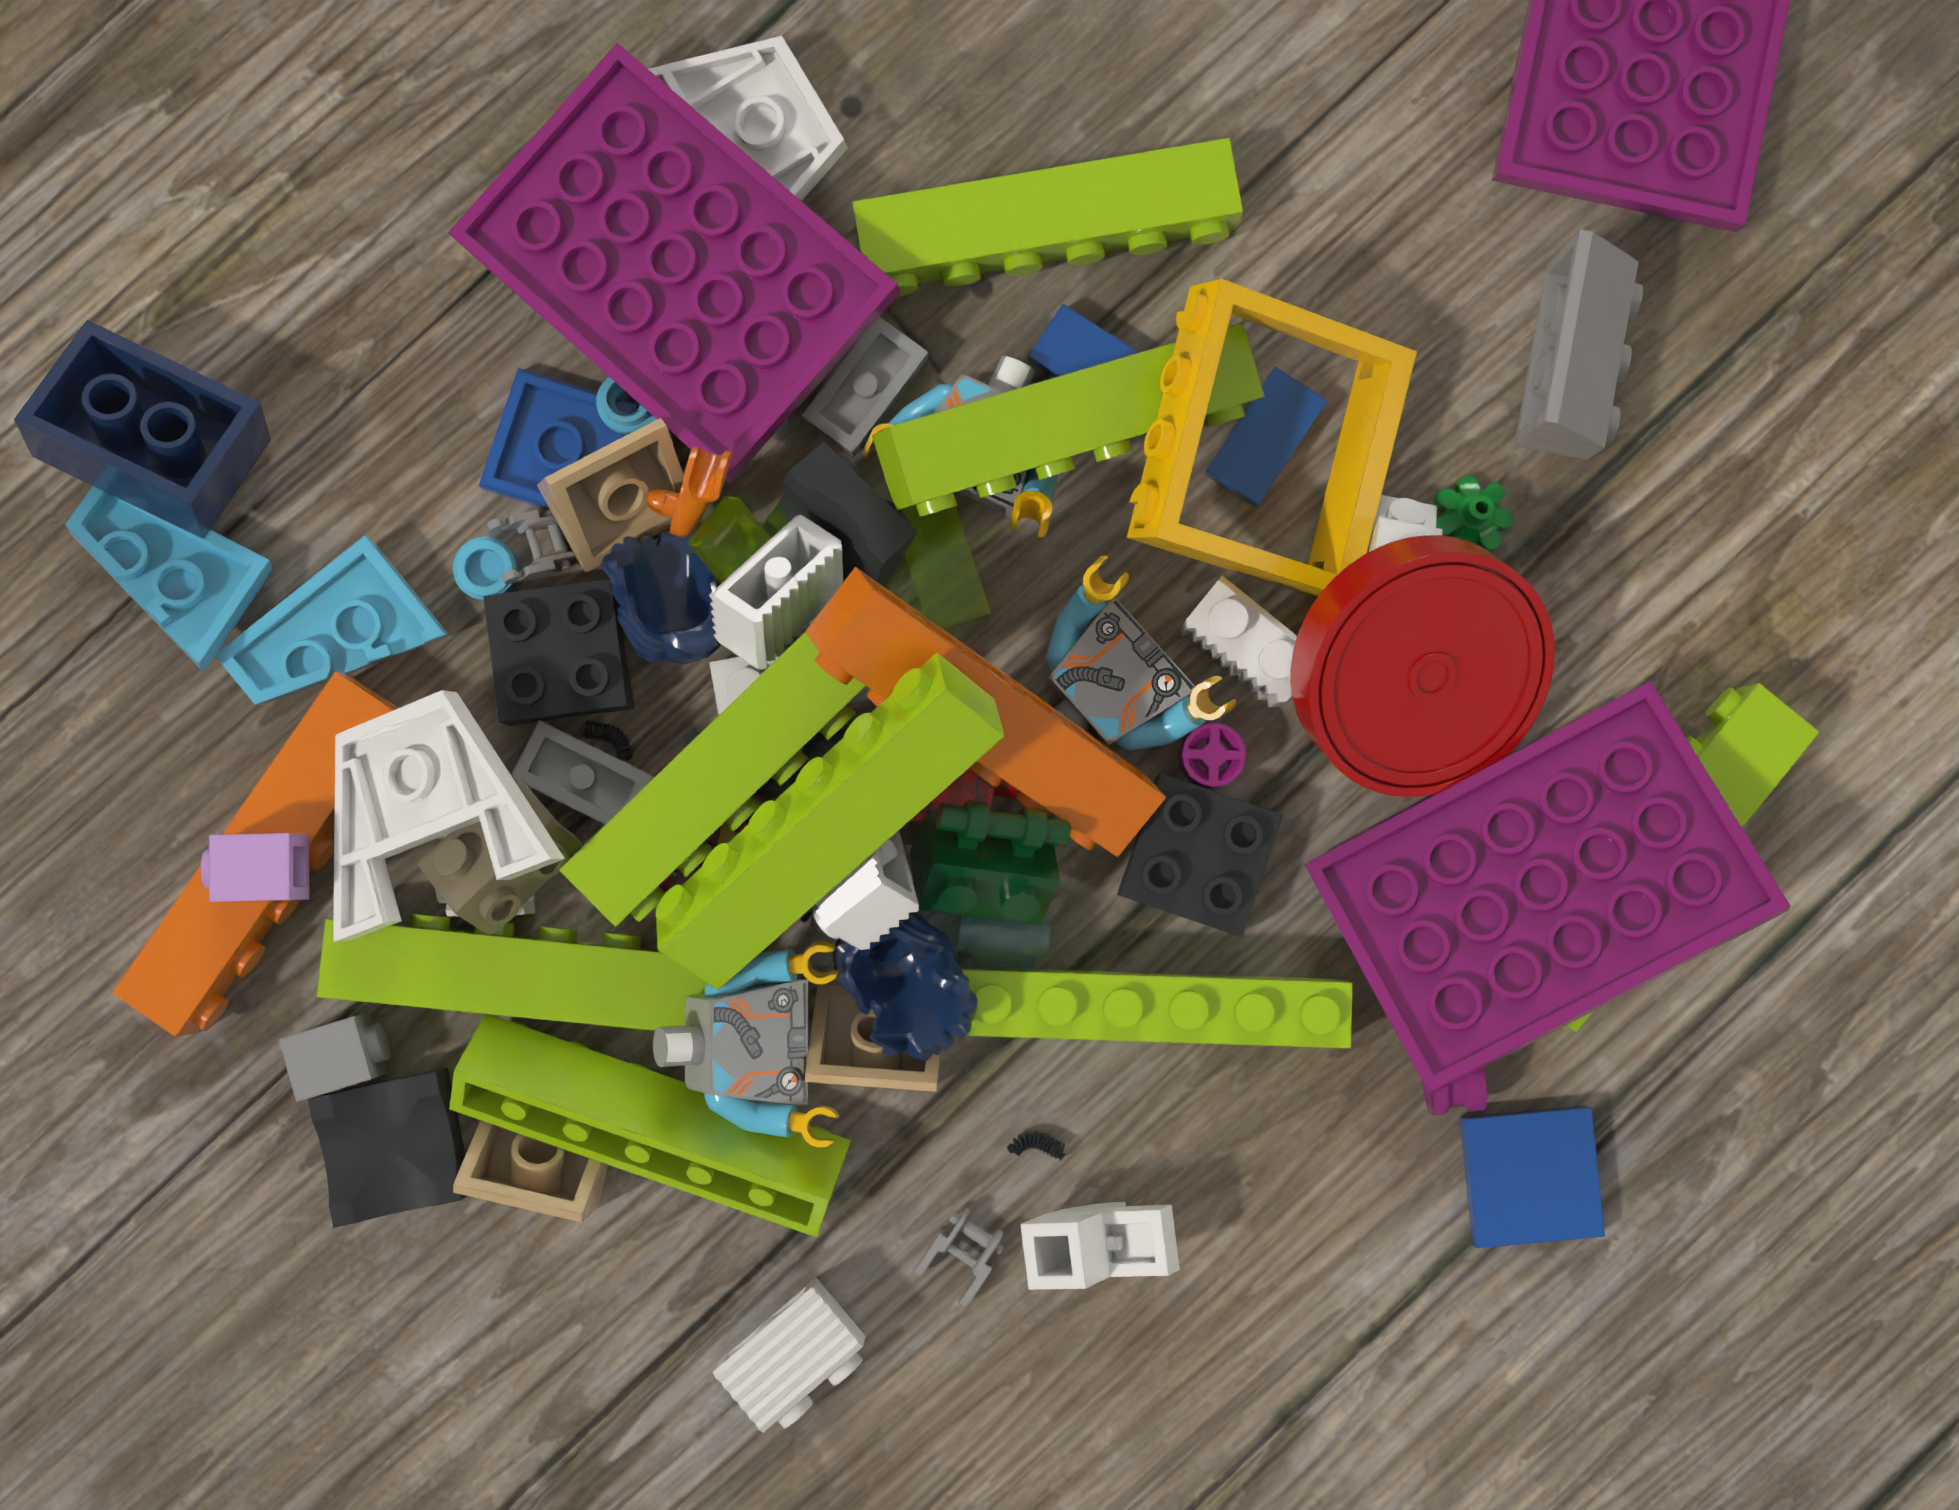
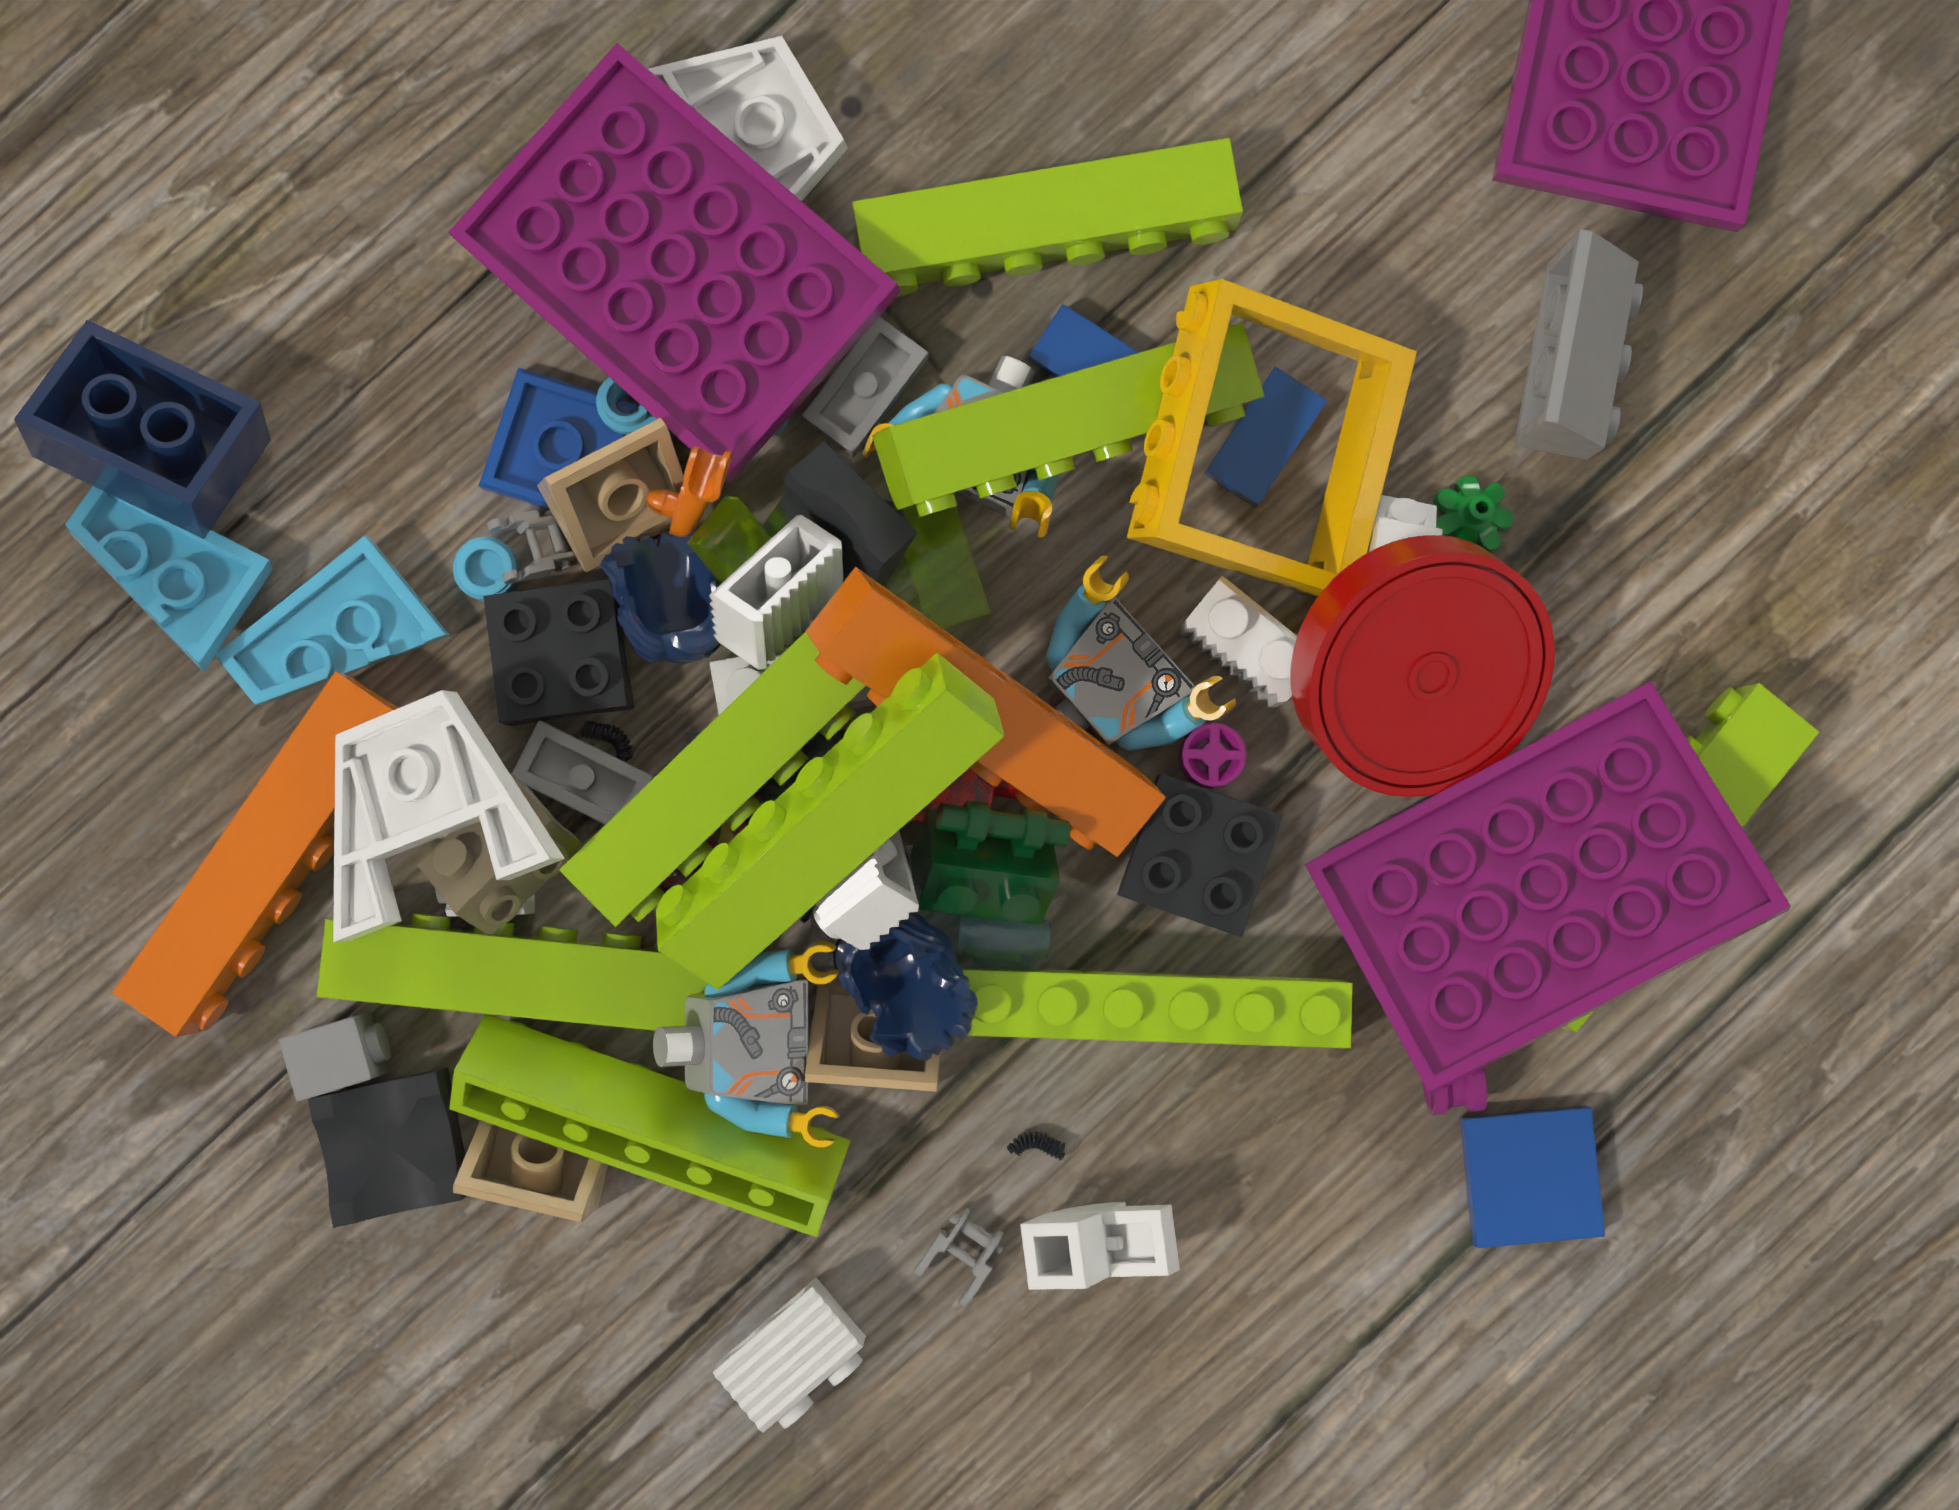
lavender brick [200,833,309,902] -> none

